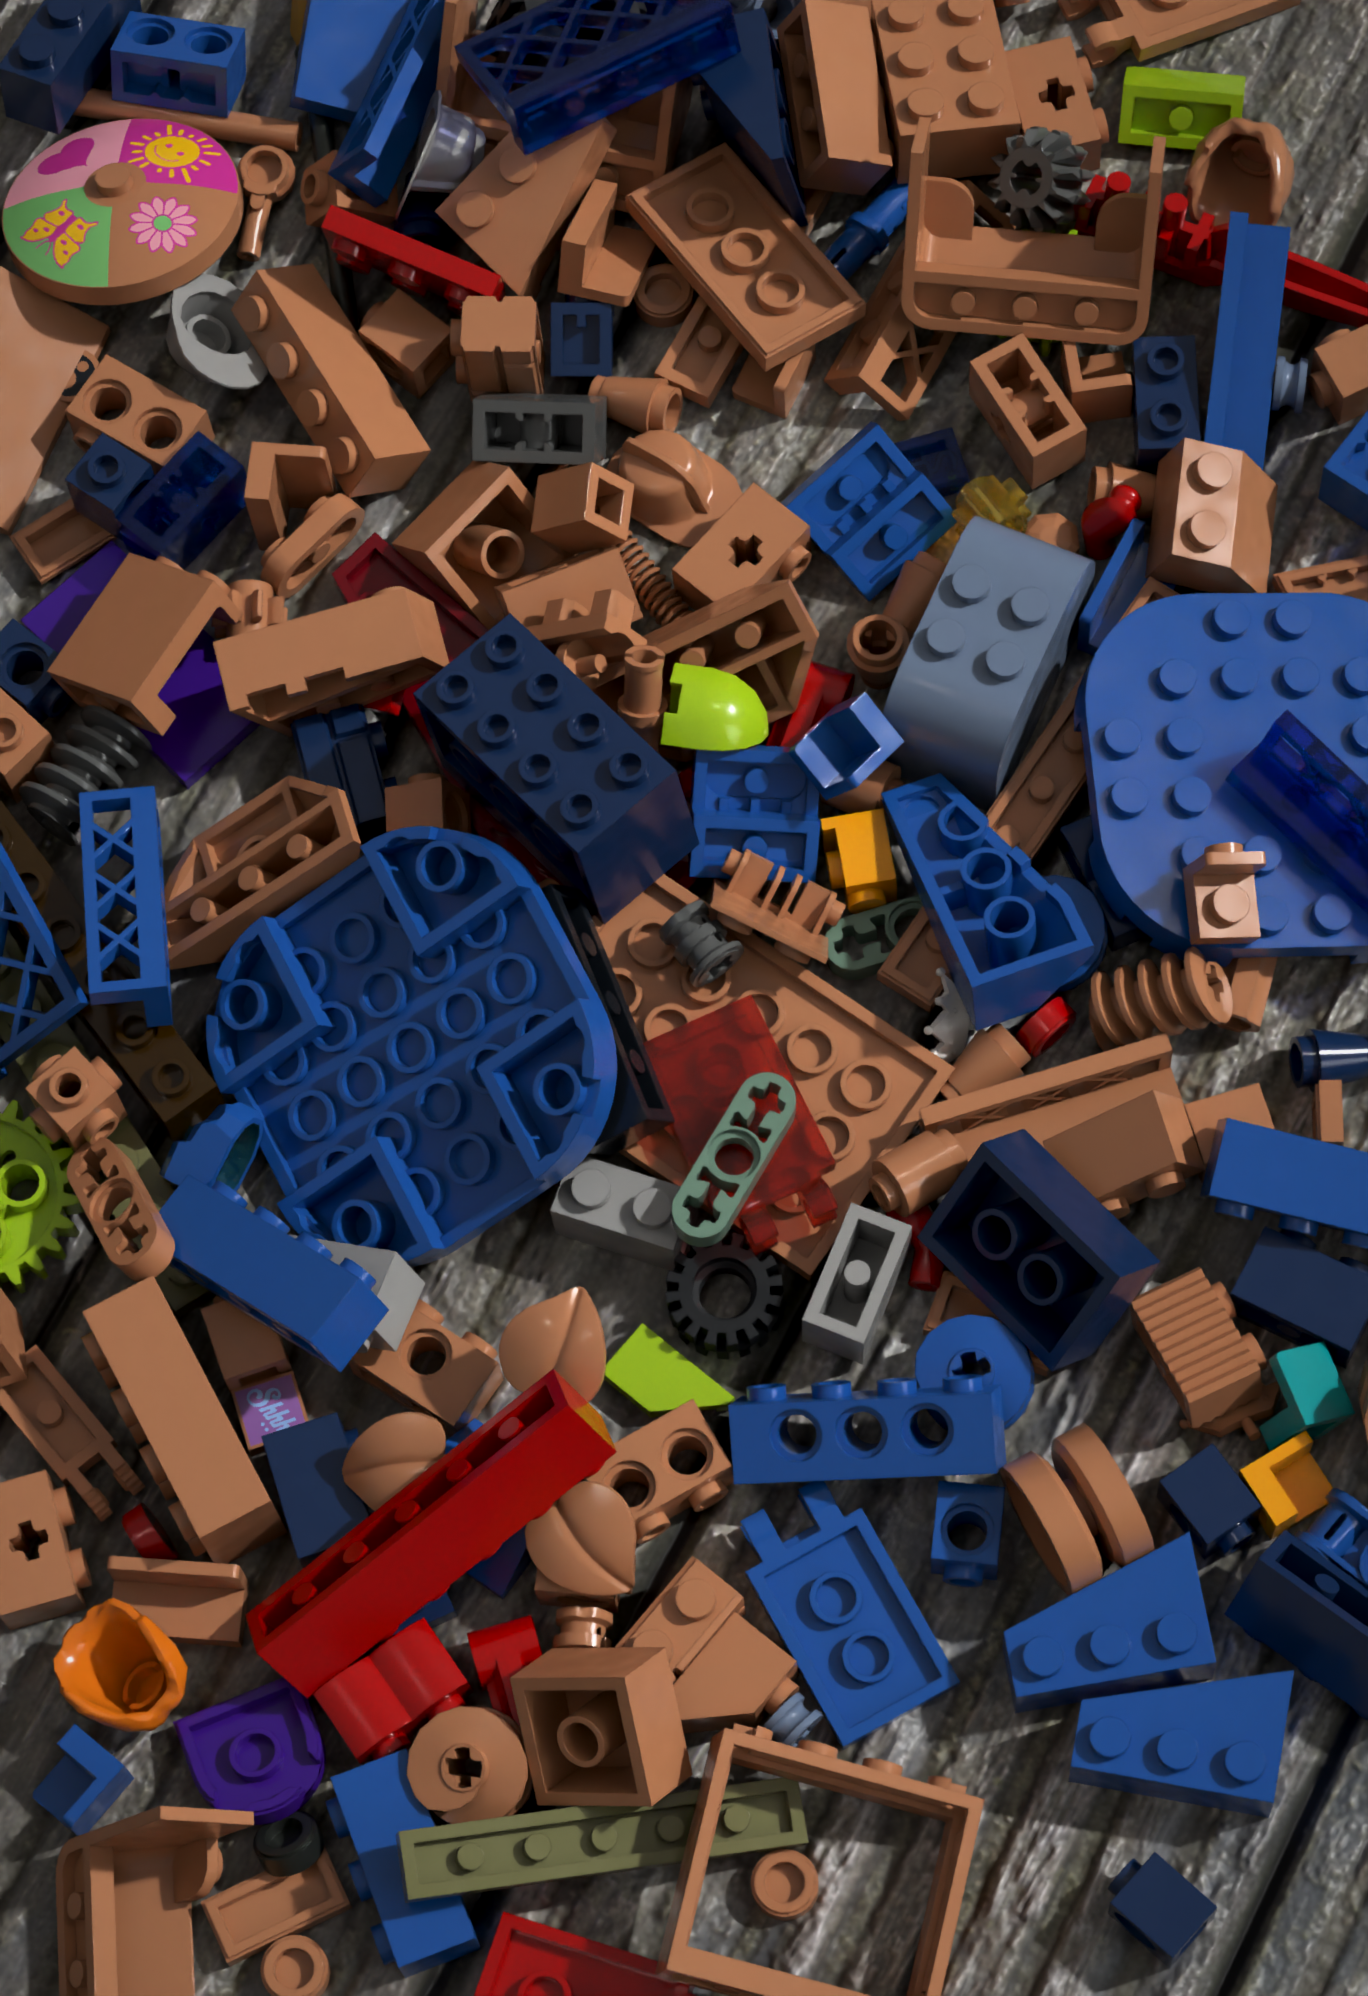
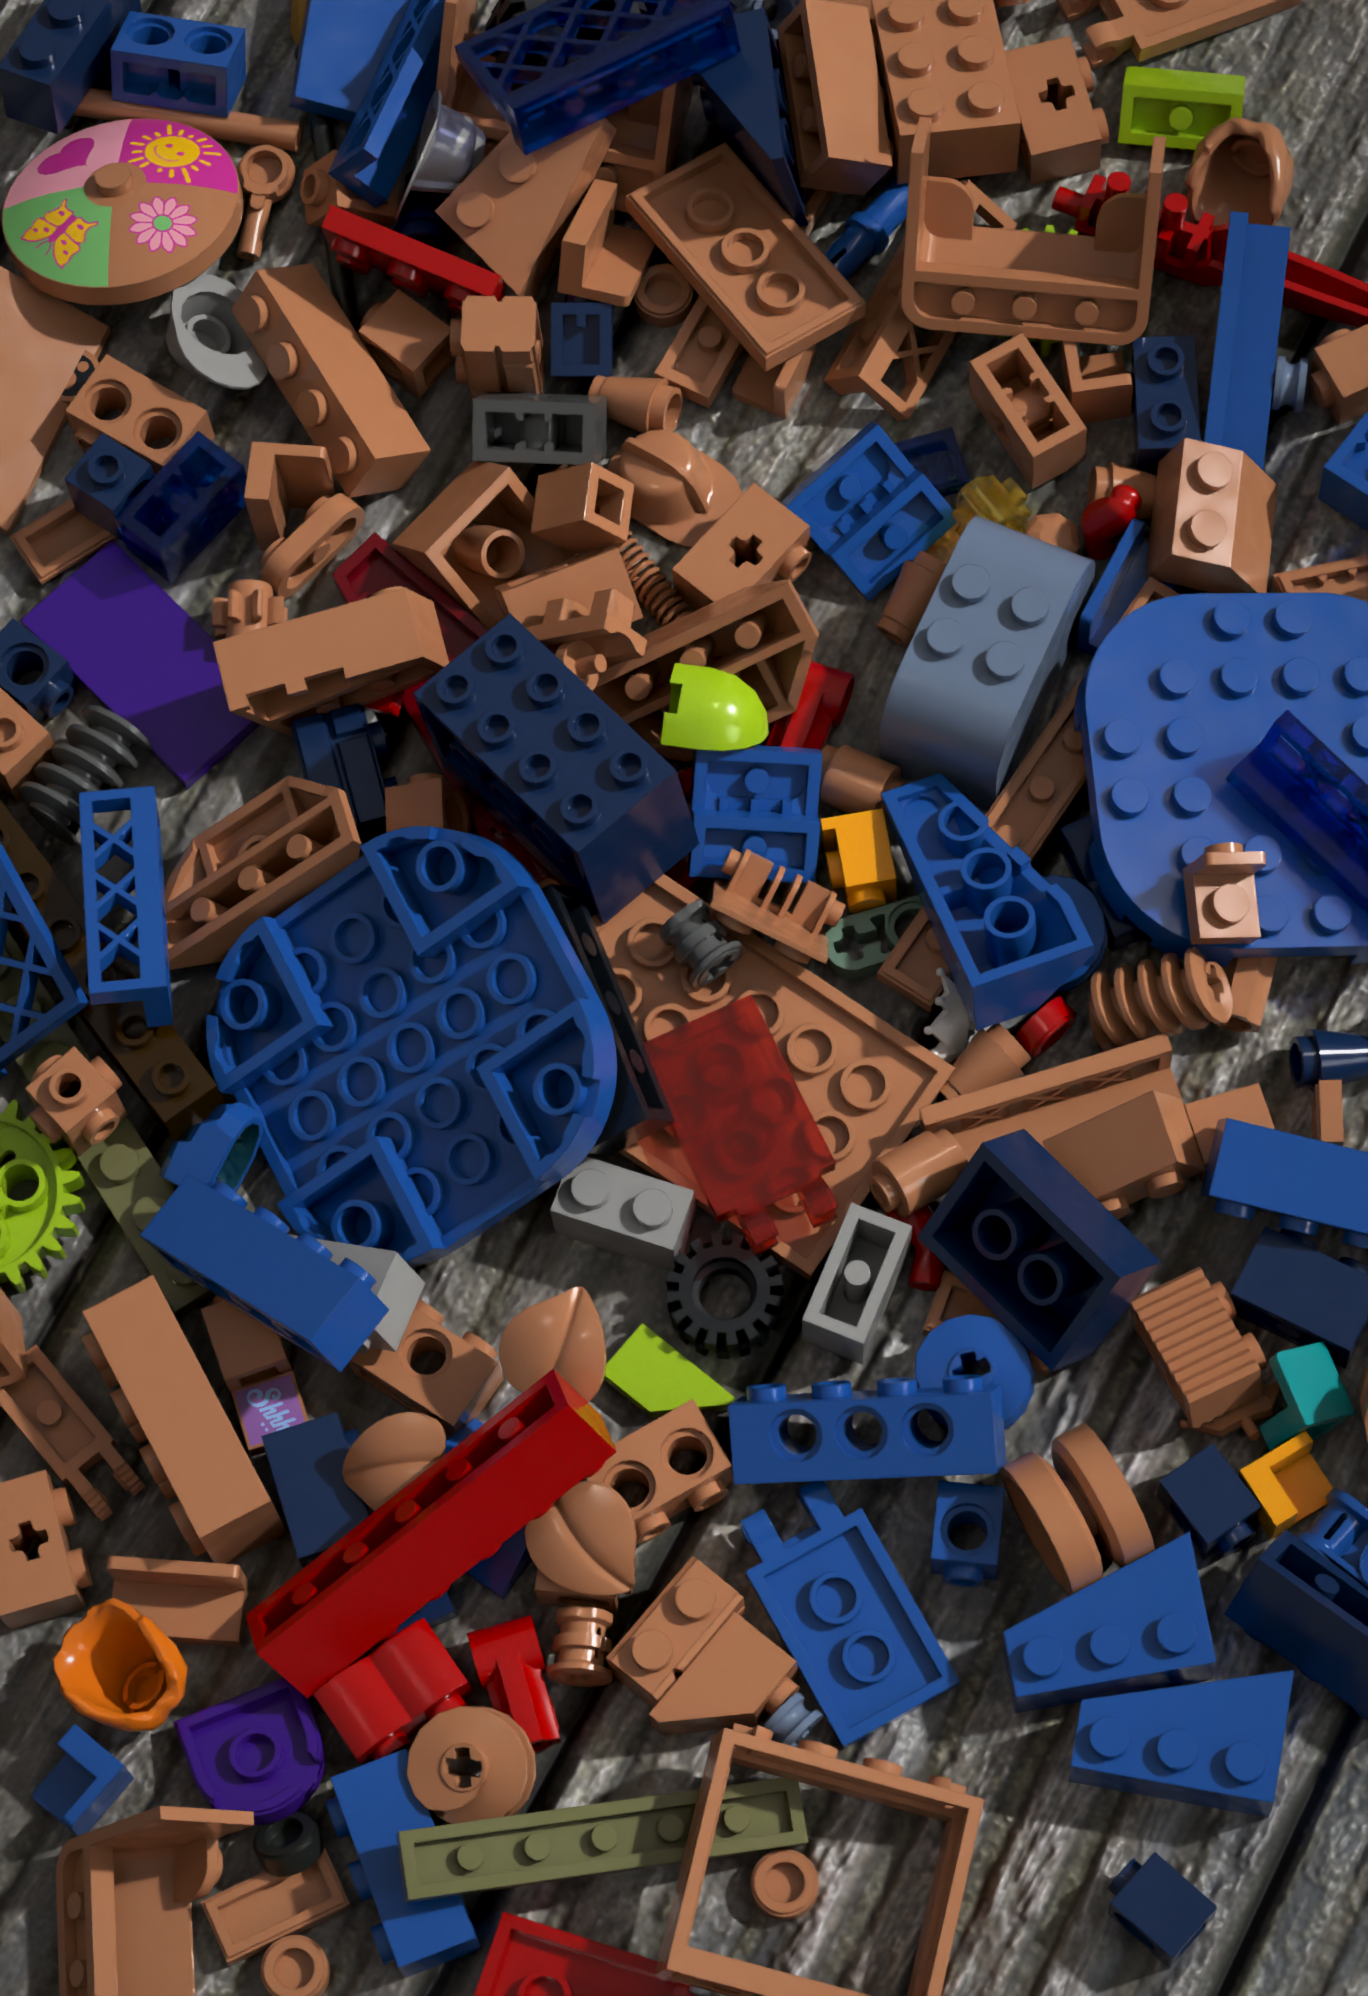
nougat panel [47,552,243,736] -> none
nougat beam [67,1137,175,1282] -> none
red tile [121,1502,179,1560] -> none
nougat brick [510,1647,693,1807] -> none
nougat pin [617,645,668,754] -> none
sand green beam [672,1072,796,1247] -> none
blue panel [789,692,905,800] -> none
nougat cone [847,614,910,690] -> none
dark grey gear [987,126,1095,232] -> none

